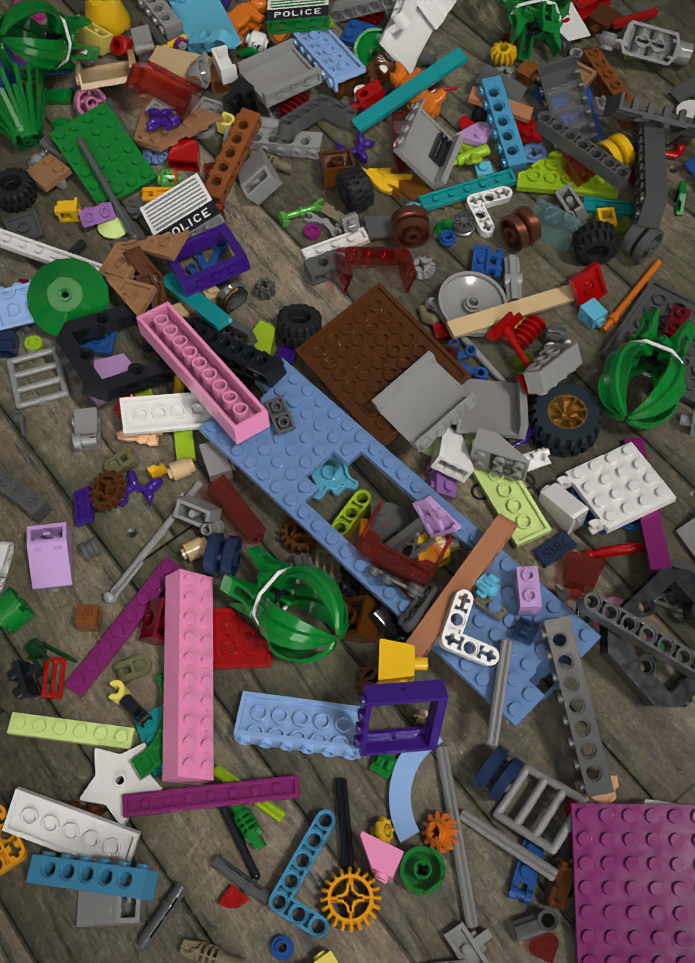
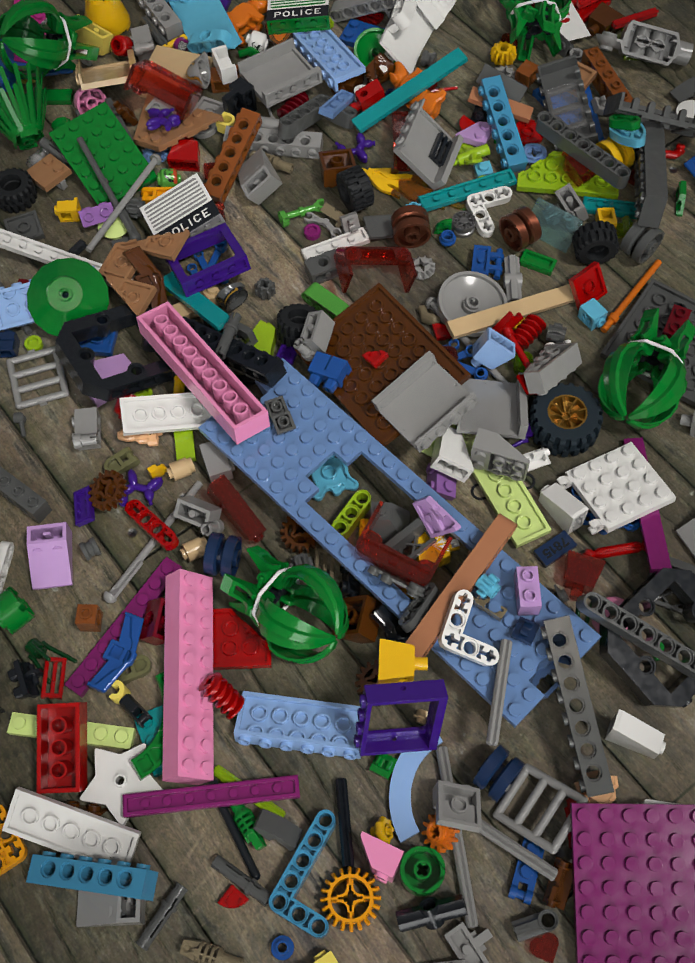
none -> red brick [37,702,88,794]
none -> light grey bar [85,154,162,253]
none -> blue plate [87,611,144,693]
none -> reddish brown plate [113,100,138,126]
none -> red beam [125,499,179,551]
none -> red piece [199,672,245,720]
none -> dark grey pin [215,312,242,360]
none -> dark grey slope [253,809,303,851]
none -> light grey hinge [293,310,335,362]
none -> bright green beam [301,282,349,320]
none -> blue hips [308,351,352,394]
none -> medium blue tile [318,89,355,119]
none -> red tile [362,350,389,369]
none -> black piece [396,894,468,932]
none -> light grey plate [432,780,482,833]
none -> light blue torso [471,327,515,369]
none -> green tile [519,248,557,276]
none -> white slope [605,709,666,759]
none -> green beam [609,114,641,131]
none -> medium azure piece [609,123,646,148]

